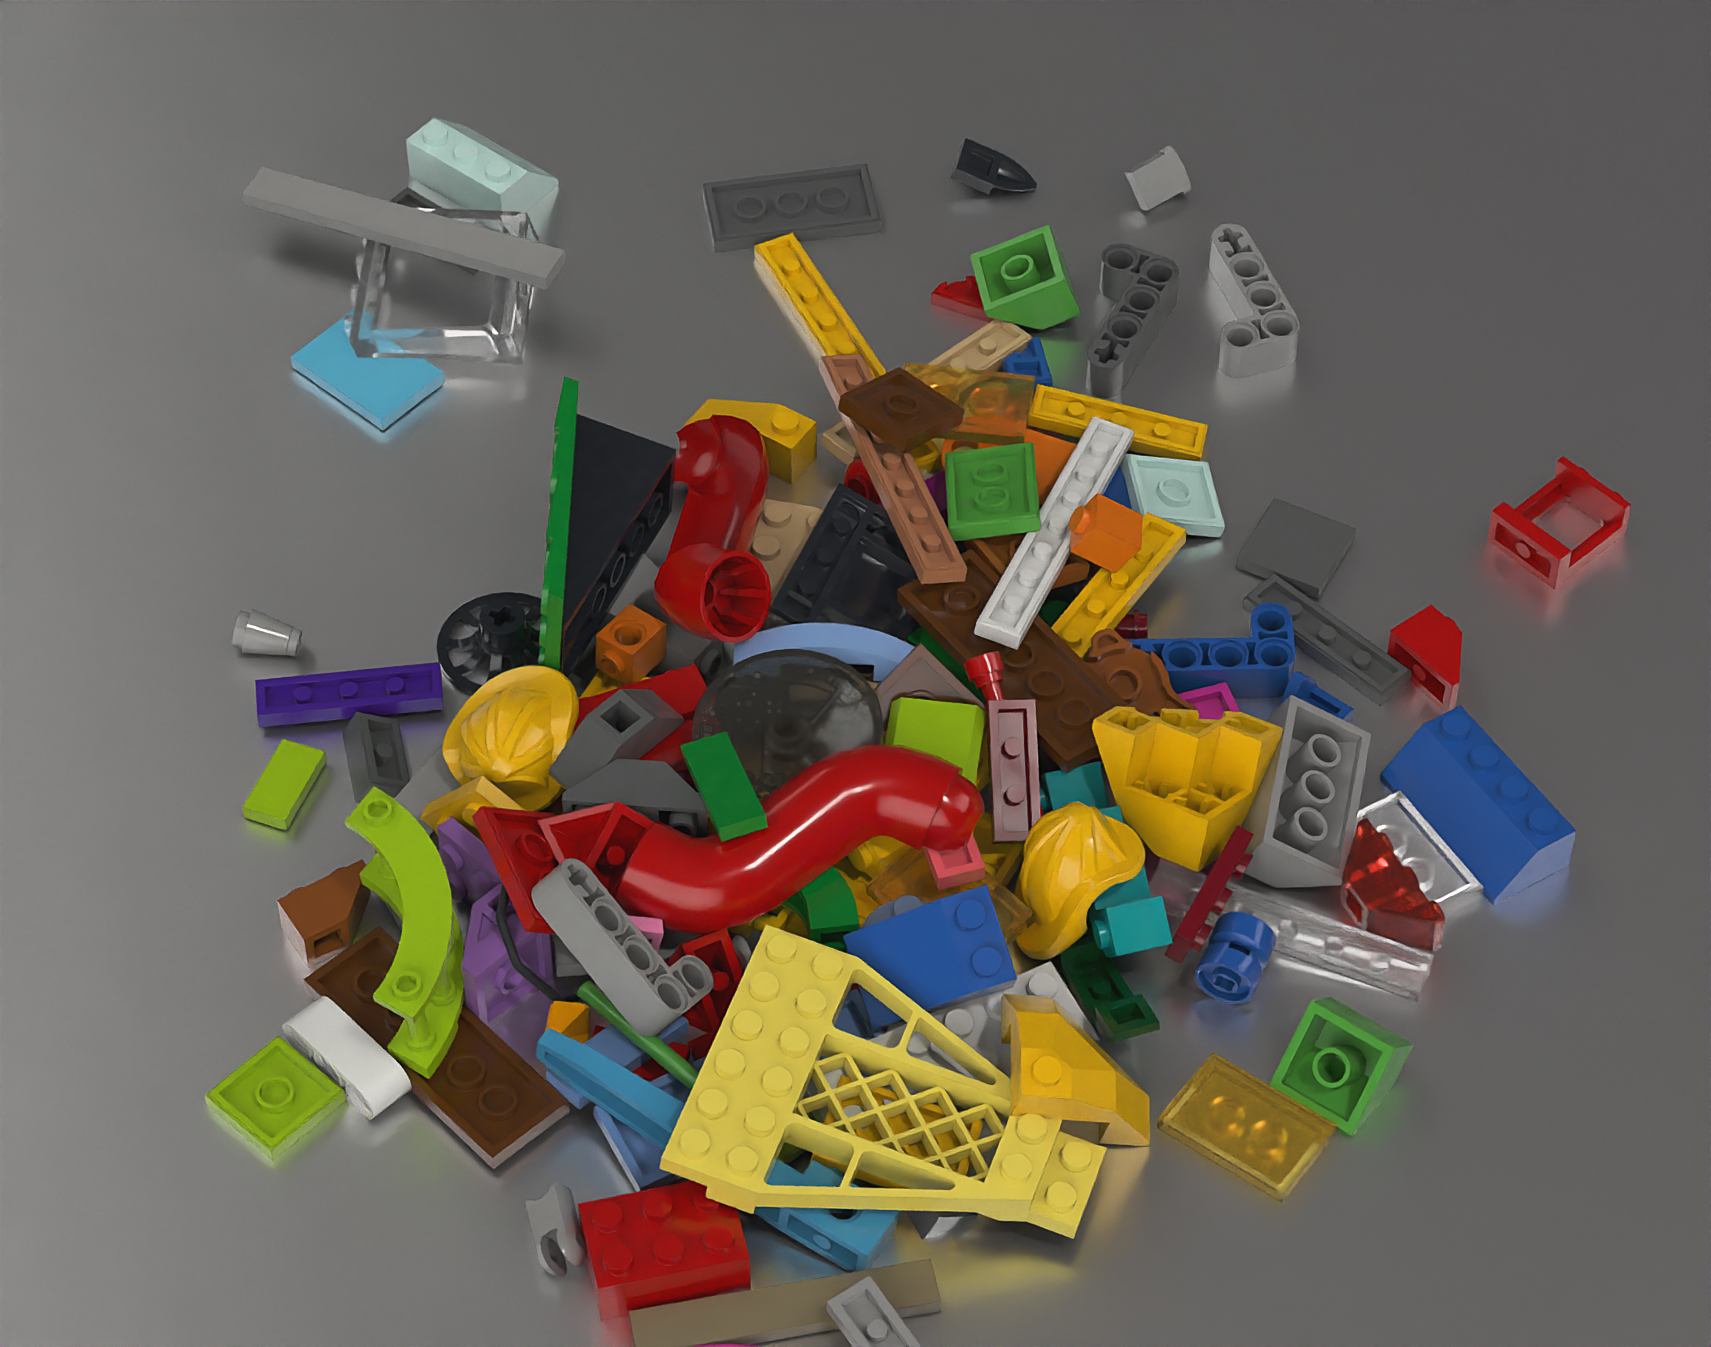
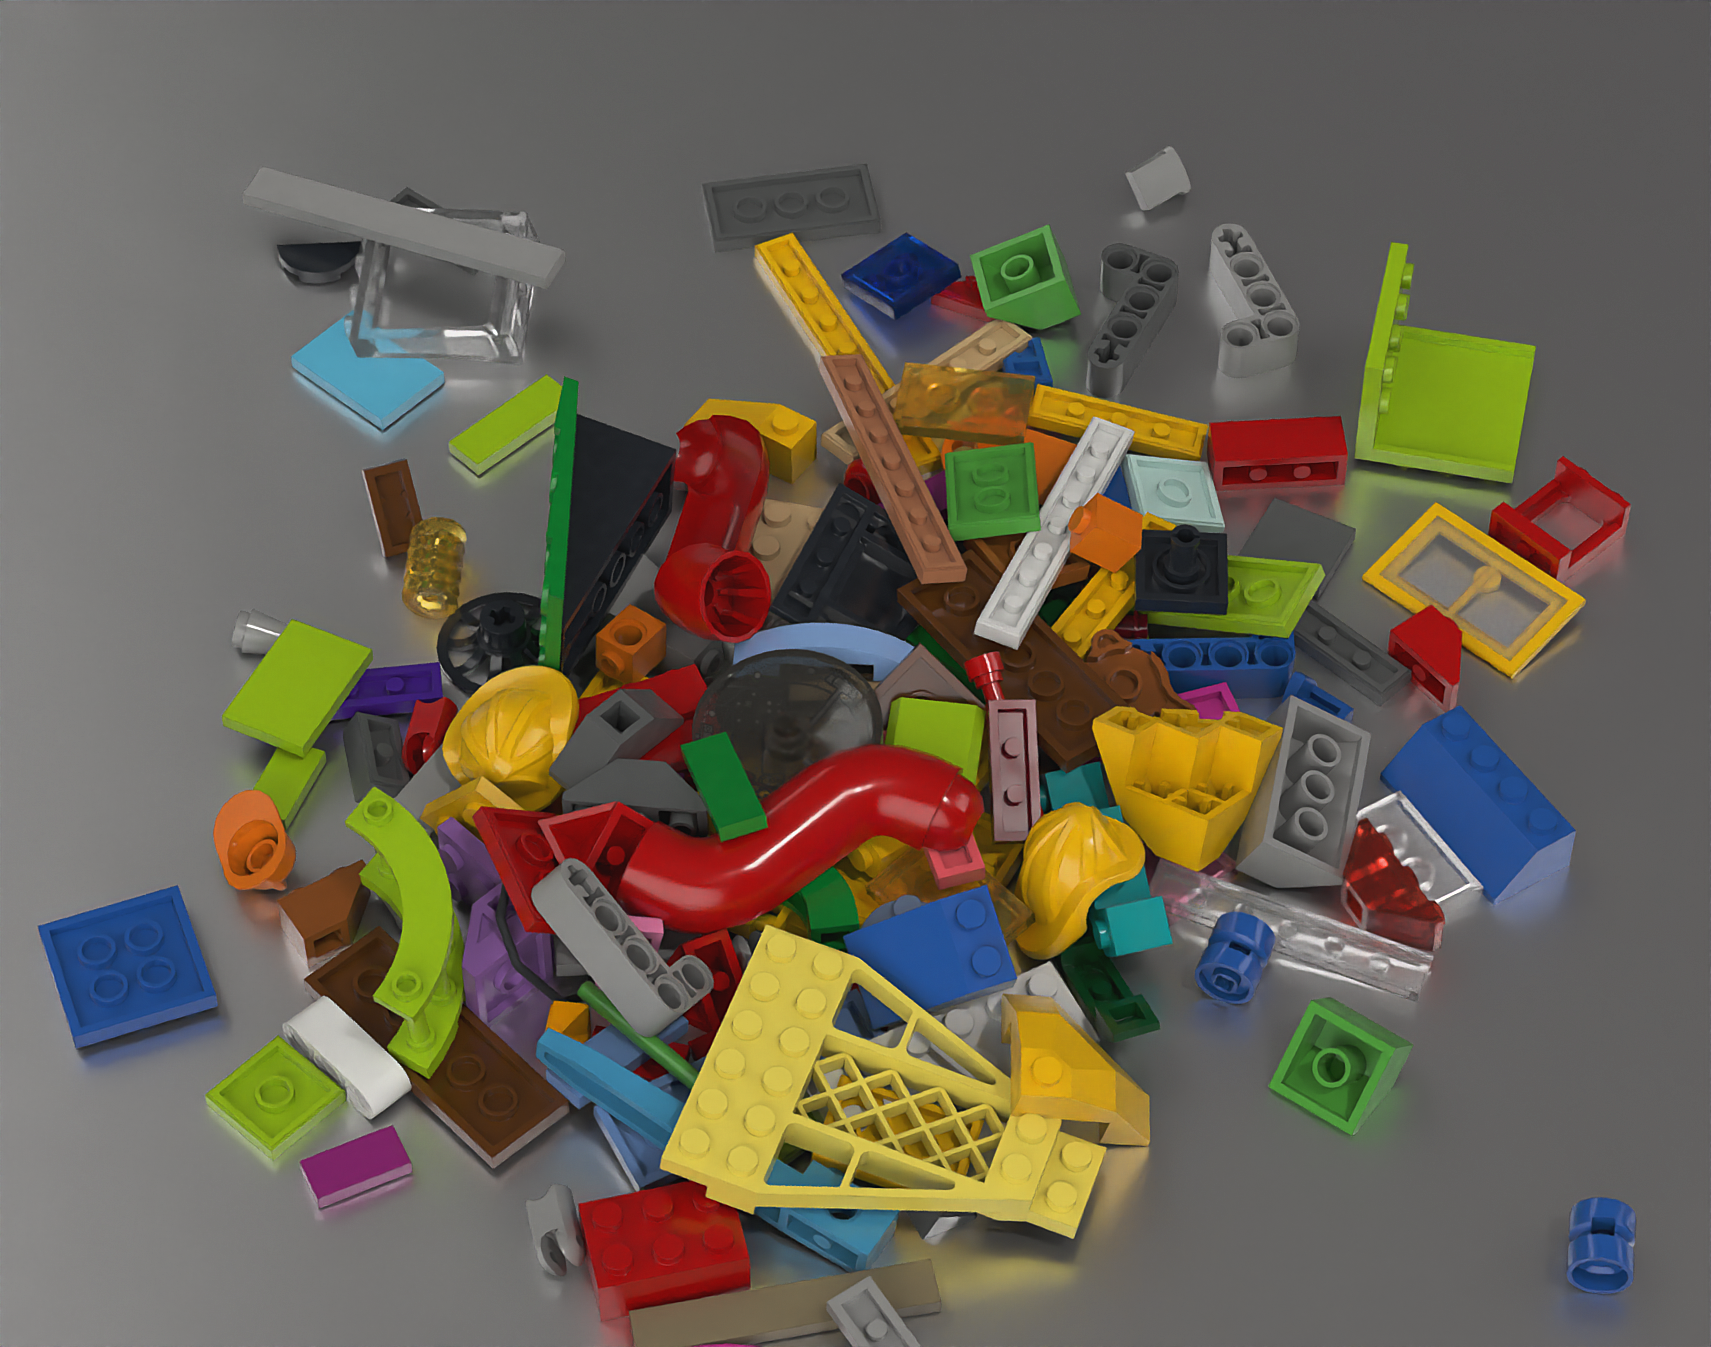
light aqua slope [406,118,559,231] -> none
reddish brown plate [838,367,965,454] -> none
black plate [950,138,1037,194] -> none
clear yellow tile [1157,1052,1338,1203] -> none
dark red plate [1164,825,1254,964] -> none
none -> blue plate [38,885,218,1049]
none -> orange piece [213,790,296,891]
none -> lime tile [222,619,373,757]
none -> black tile [277,241,363,284]
none -> magenta tile [299,1125,413,1209]
none -> reddish brown tile [361,459,429,558]
none -> clear yellow piece [401,517,467,620]
none -> red piece [401,697,458,775]
none -> lime tile [448,374,562,475]
none -> clear blue plate [841,232,961,320]
none -> lime tile [1127,555,1325,638]
none -> black plate [1134,524,1228,615]
none -> red brick [1207,416,1348,491]
none -> lime bracket [1354,242,1536,483]
none -> clear door [1362,502,1586,679]
none -> blue wheel [1566,1197,1636,1294]

